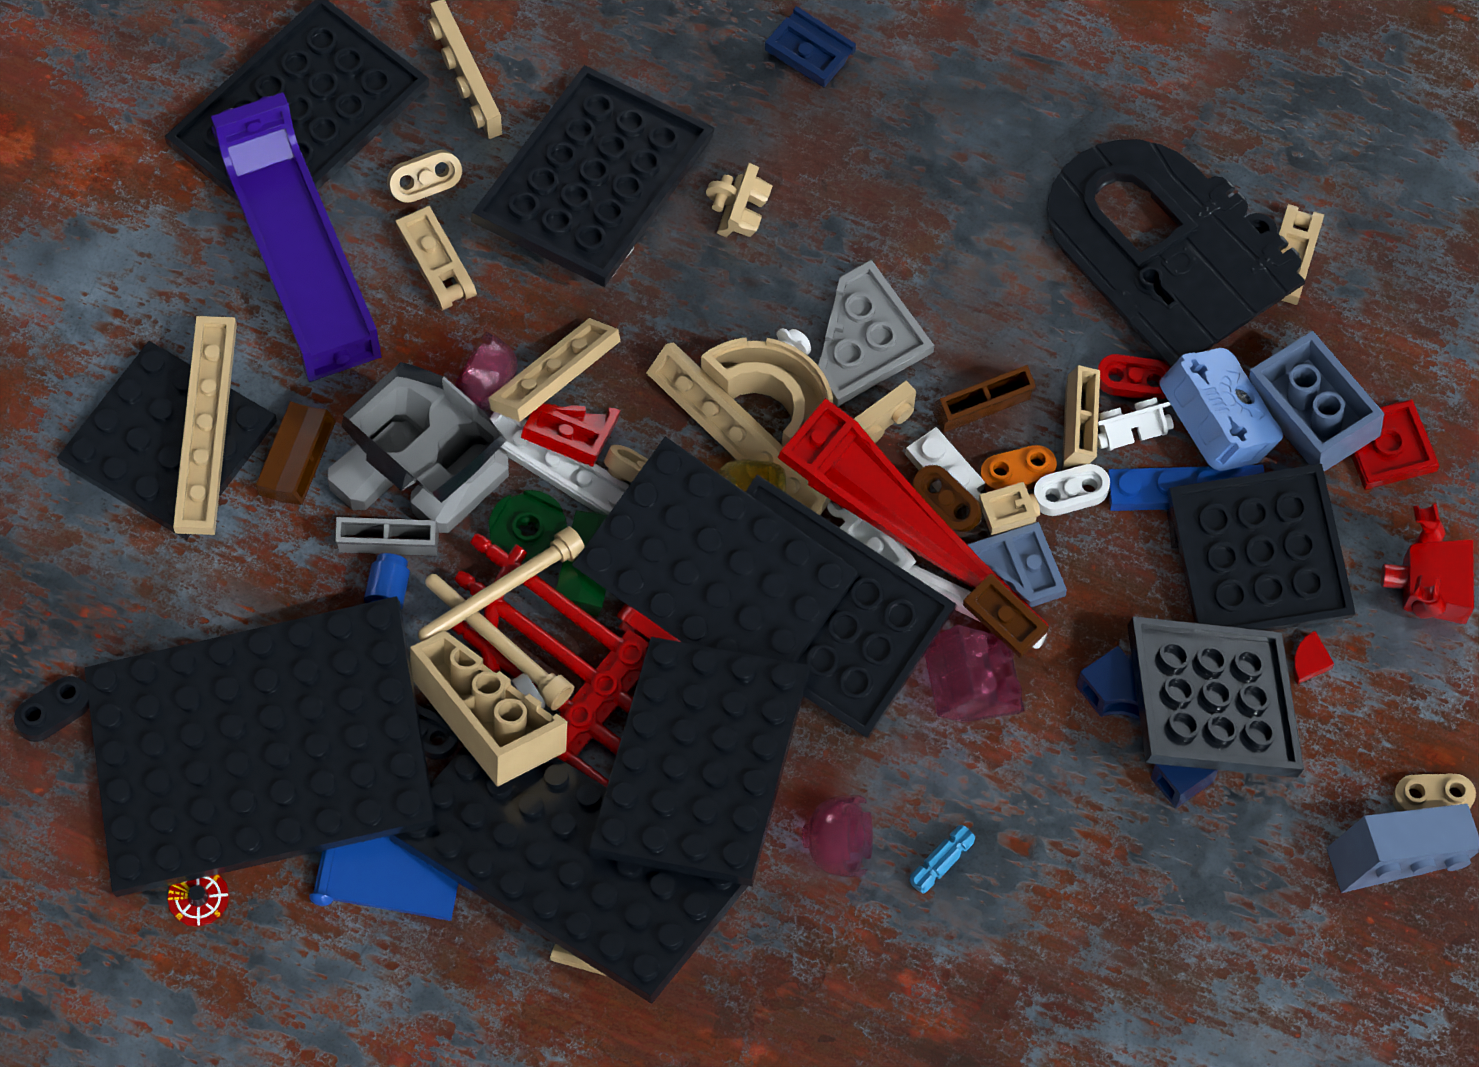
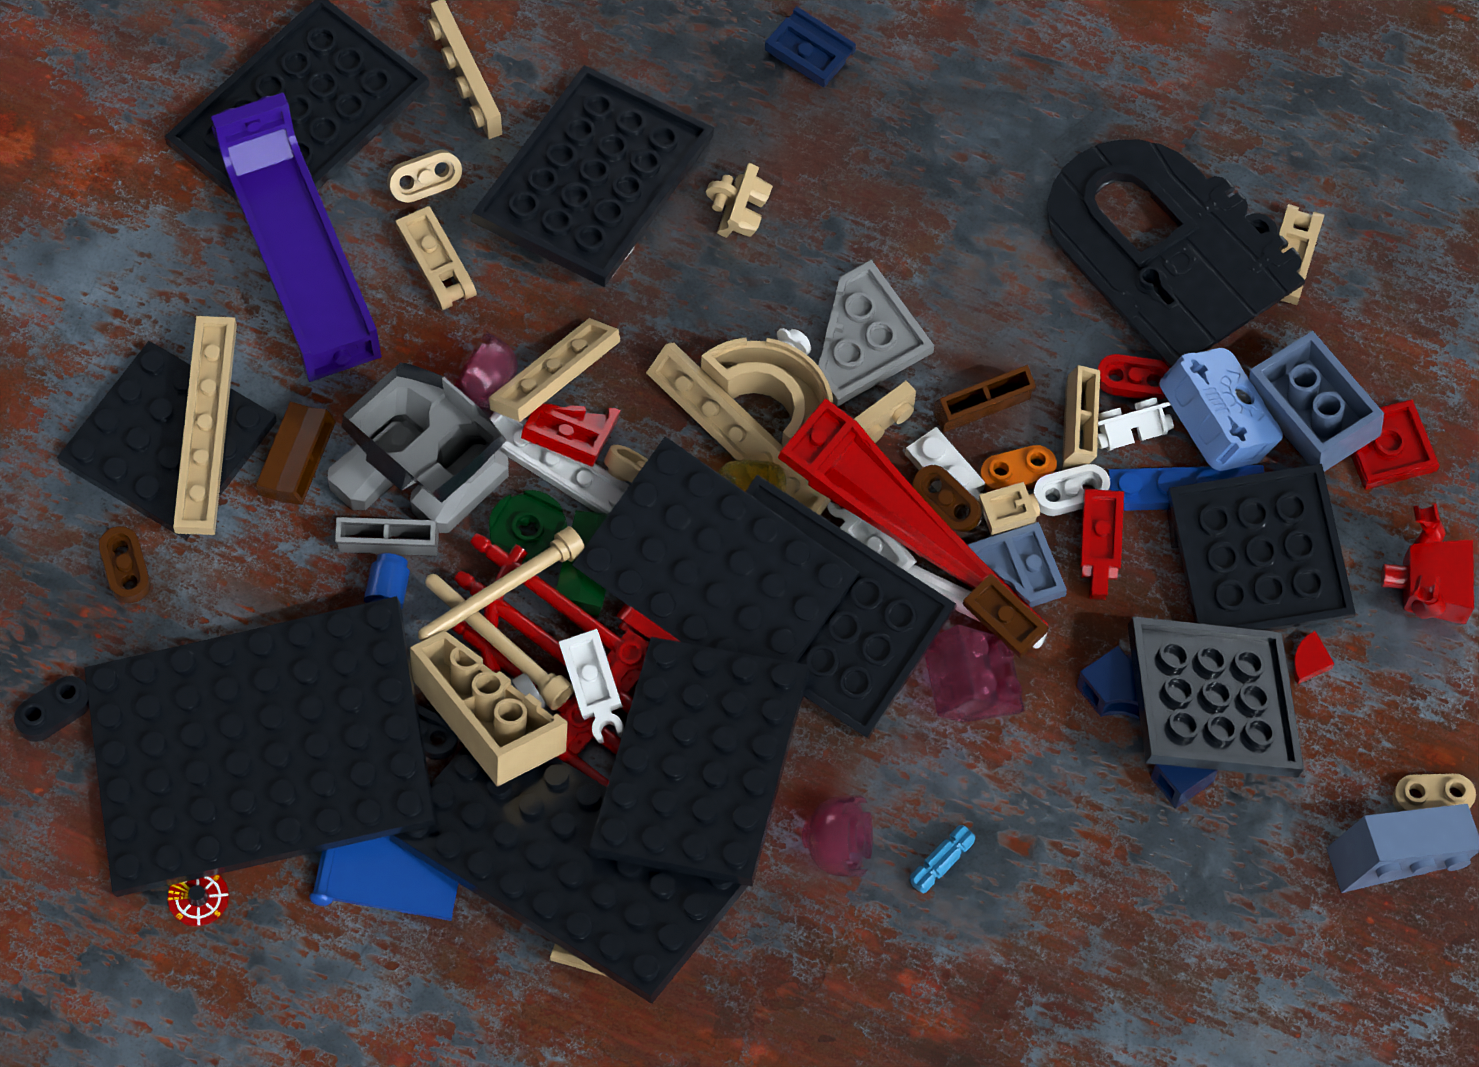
none -> reddish brown plate [99,526,151,603]
none -> white plate [559,629,624,744]
none -> red hinge [1080,489,1124,600]

